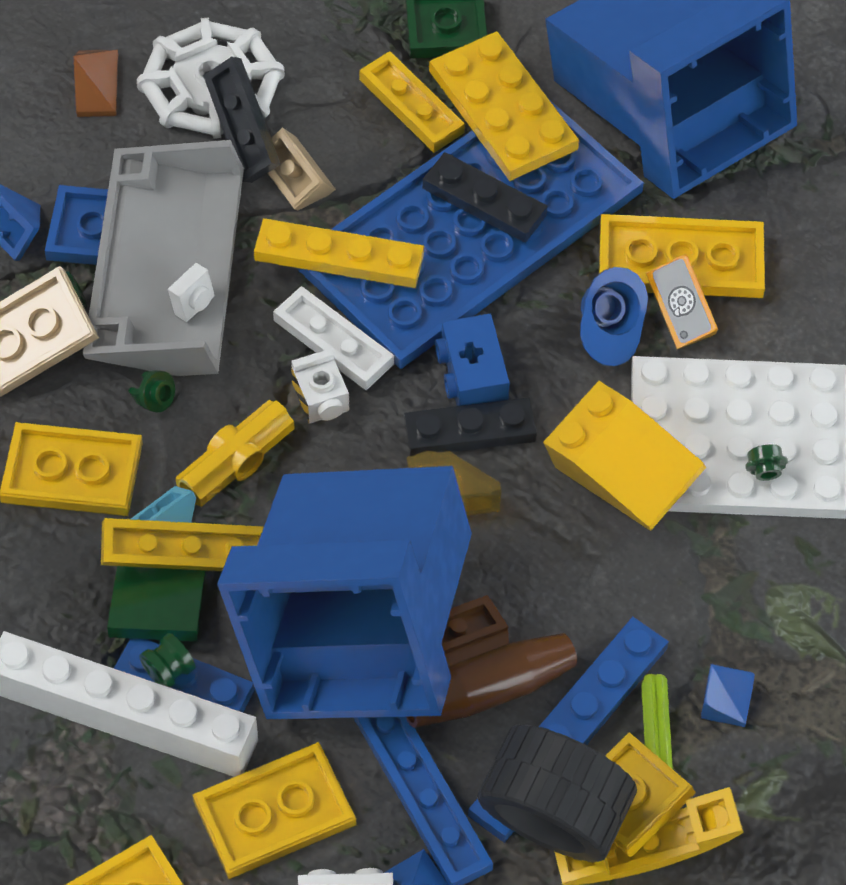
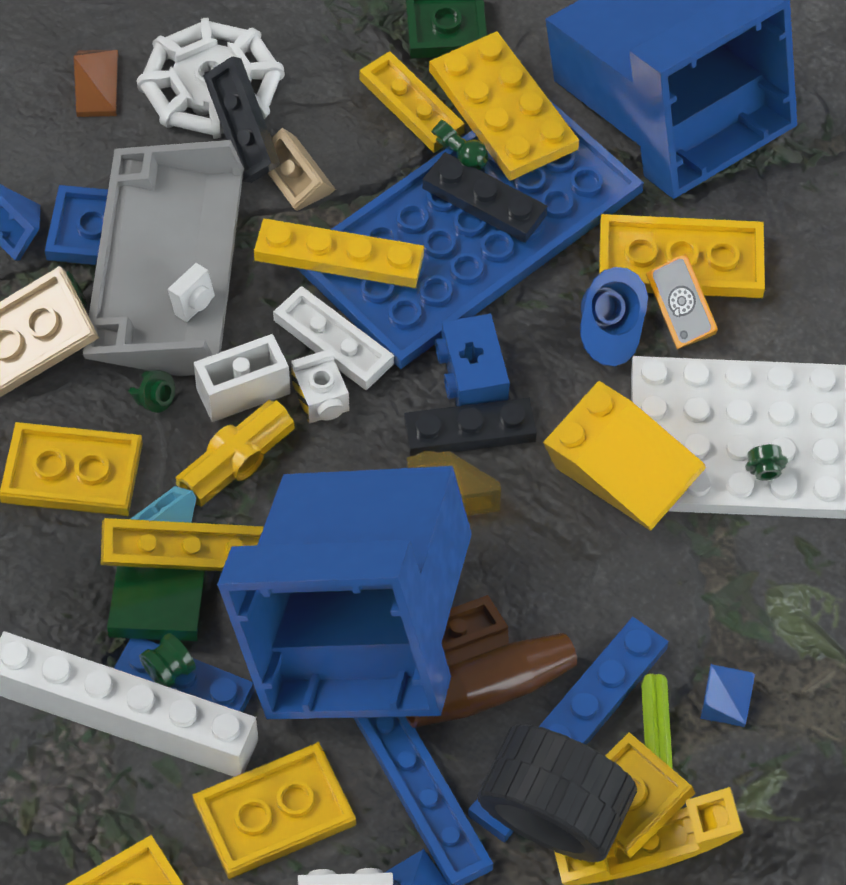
none -> white brick [193,334,291,422]
none -> dark green arm [431,119,488,170]

